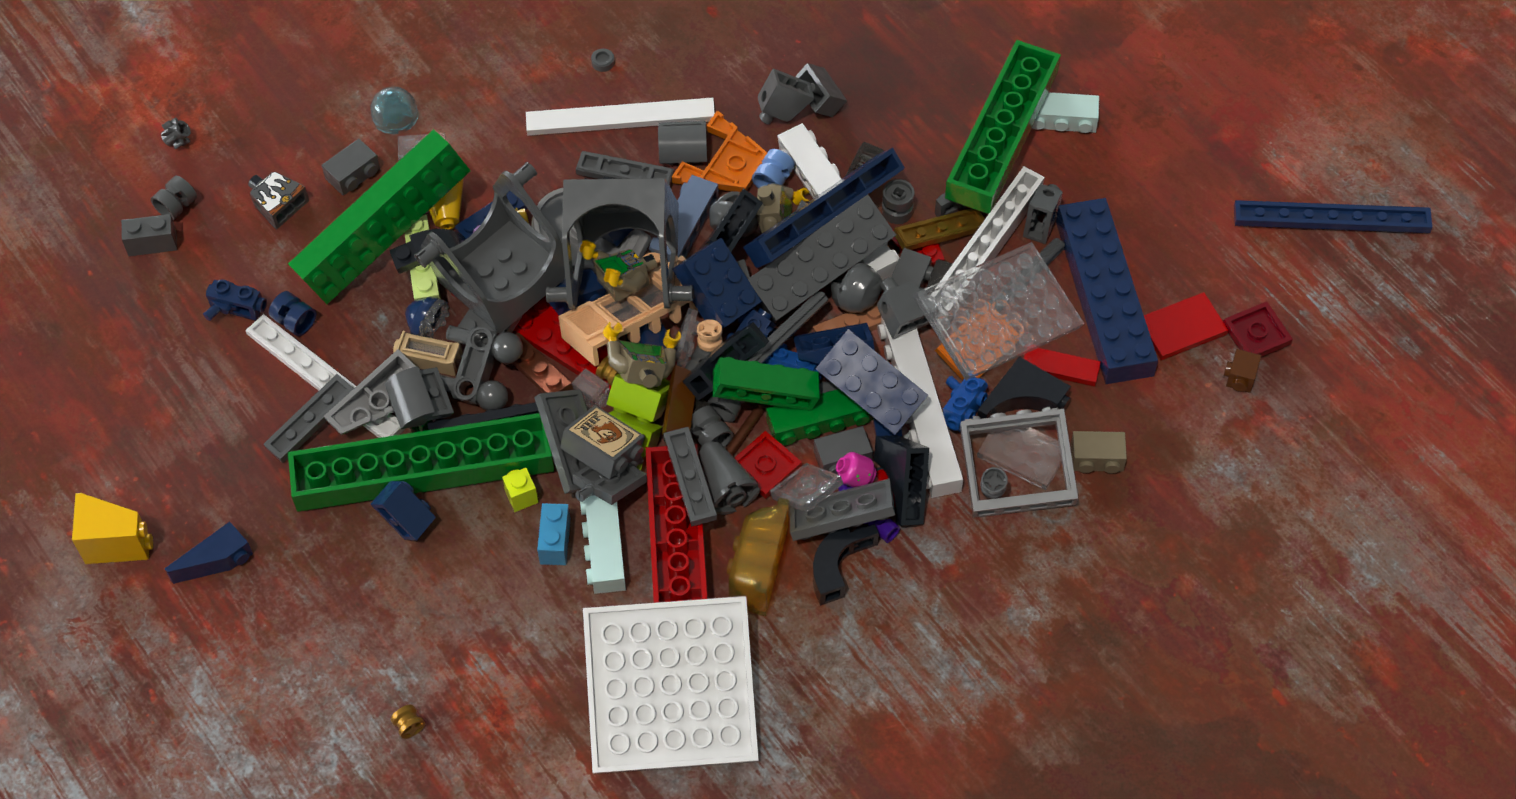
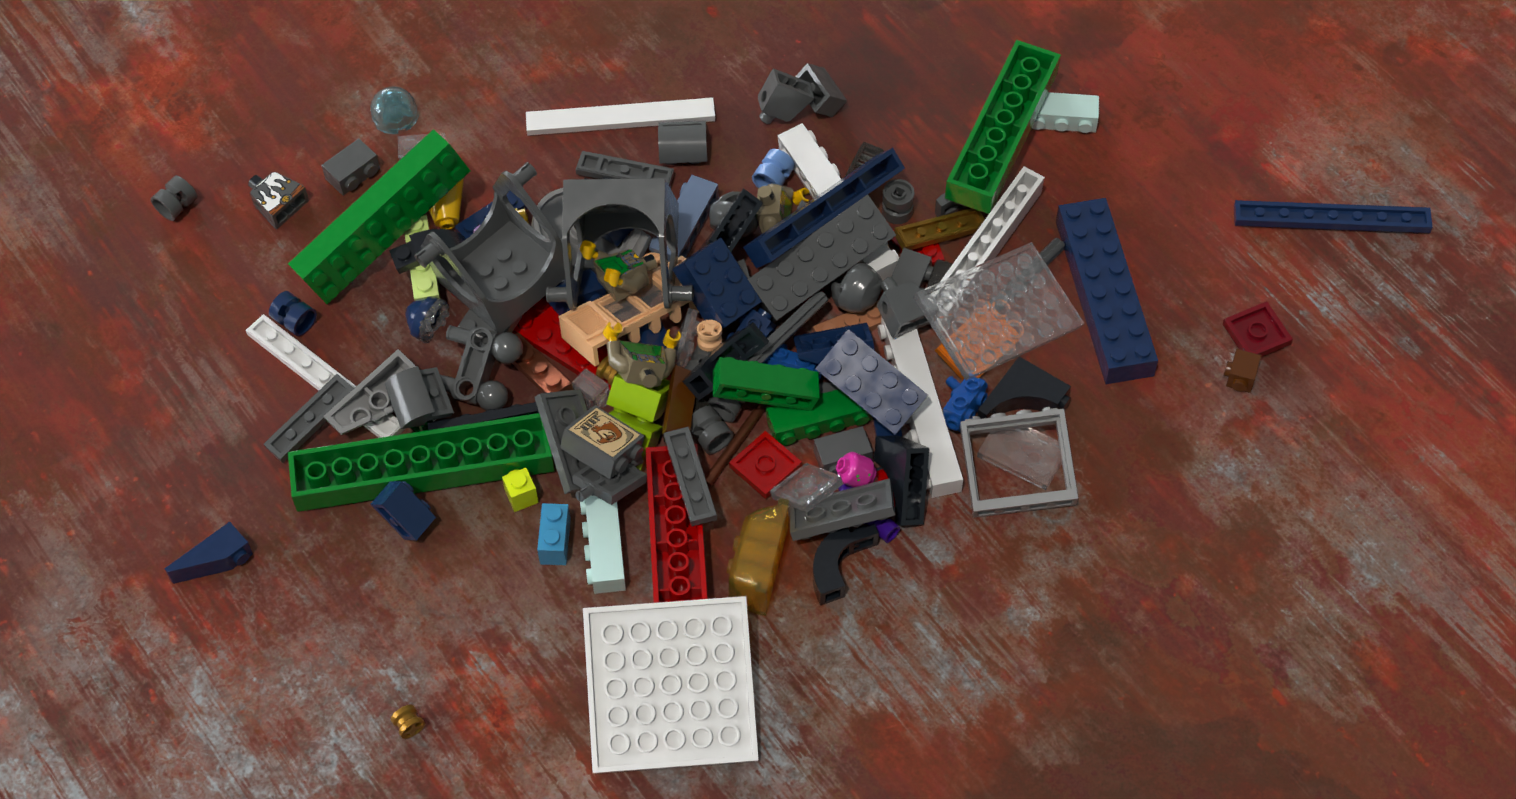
yellow slope [72,493,153,564] -> none
dark grey brick [121,214,177,256] -> none
dark grey gear [161,118,191,149] -> none
dark blue brick [203,279,267,321] -> none
tan window [393,331,463,376] -> none
dark grey tile [591,49,615,72] -> none
orange wing [672,111,767,192] -> none
dark grey cone [698,441,760,515] -> none
dark grey wheel [980,467,1008,499] -> none
dark grey torso [1023,184,1063,244] -> none
red tile [1023,345,1101,387] -> none
dark tan brick [1071,431,1127,473] -> none
red tile [1144,292,1228,360] -> none

